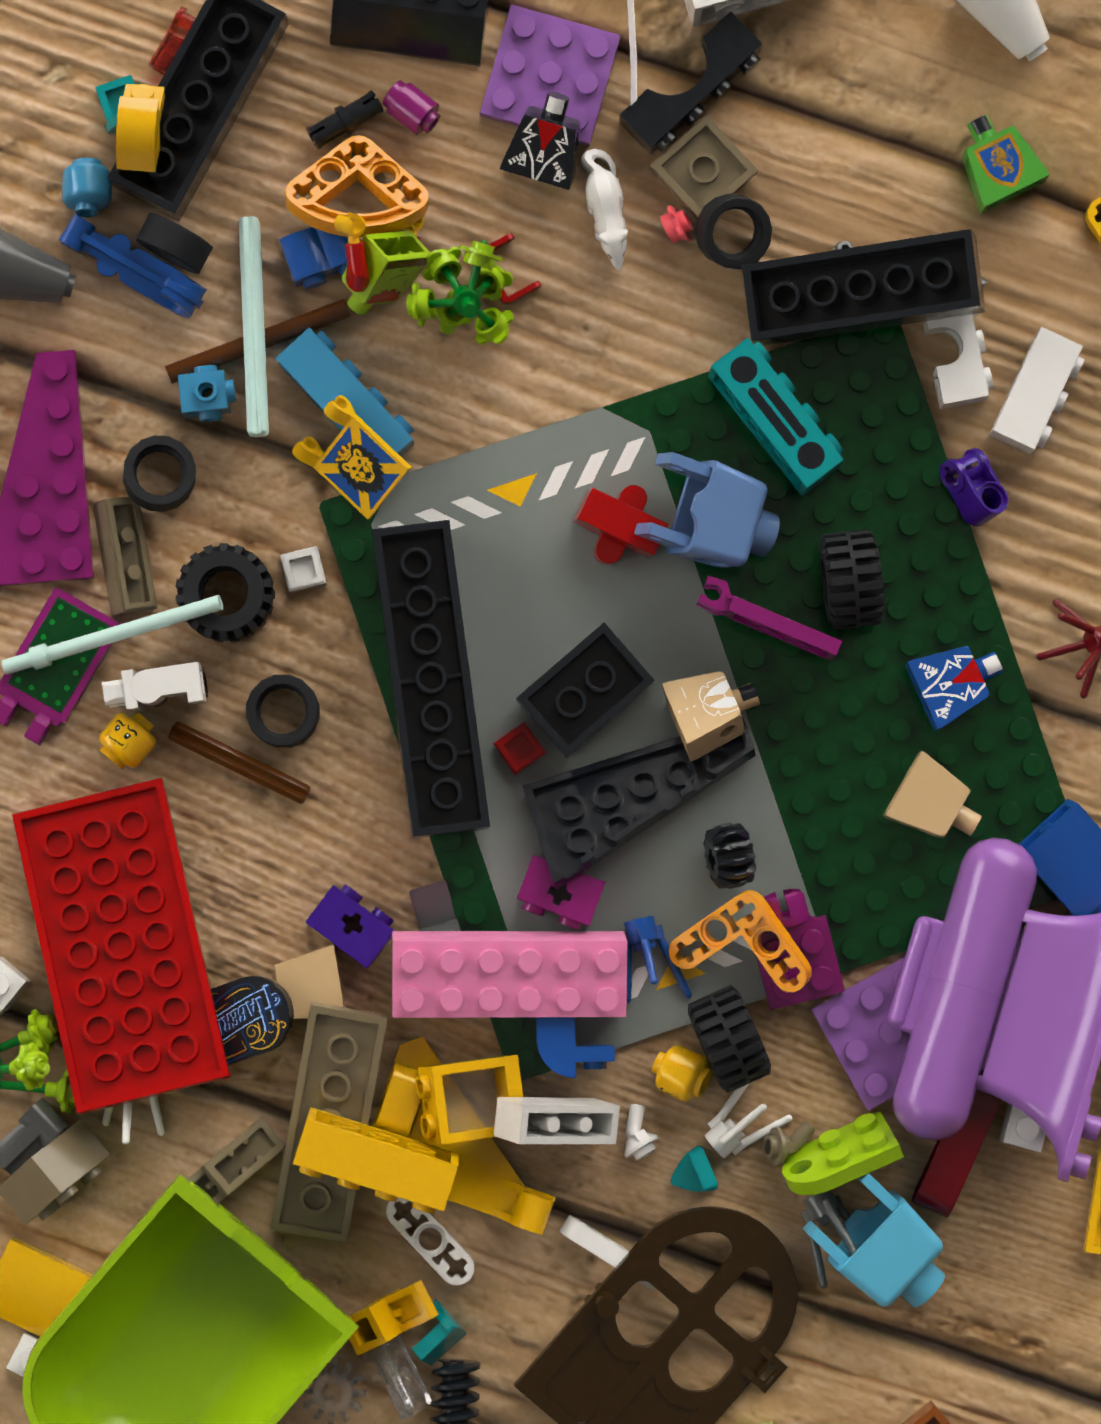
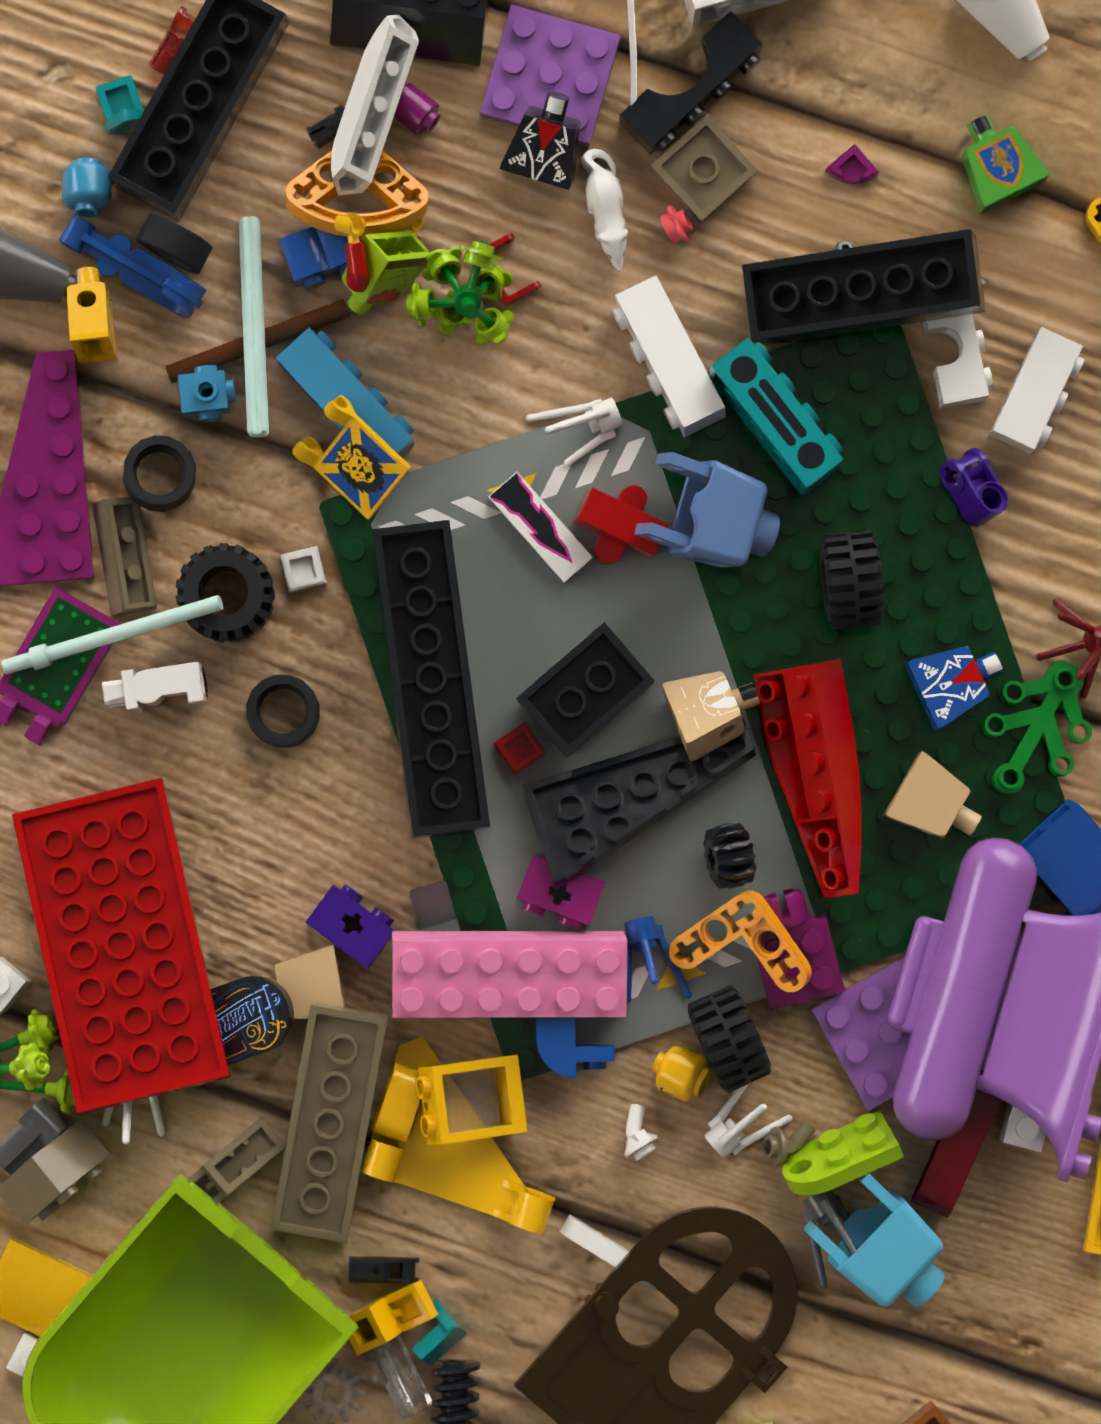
yellow head [99,712,156,770] -> none
yellow brick [116,84,165,172] -> none
reddish brown axle [168,722,310,804] -> none
yellow brick [293,1107,459,1214] -> none
white beam [386,1197,475,1285] -> none
white brick [493,1097,620,1144] -> none
teal tile [670,1146,718,1192] -> none
black tyre [695,194,772,269] -> none
magenta tile [696,576,842,661] -> none
none -> yellow torso [67,267,118,364]
none -> white brick [331,14,419,196]
none -> black bar [349,1256,419,1283]
none -> tile [488,472,593,583]
none -> white plant [526,397,623,466]
none -> white brick [612,275,725,438]
none -> red wedge [753,659,861,898]
none -> magenta tile [825,144,879,184]
none -> green plant [982,661,1092,796]

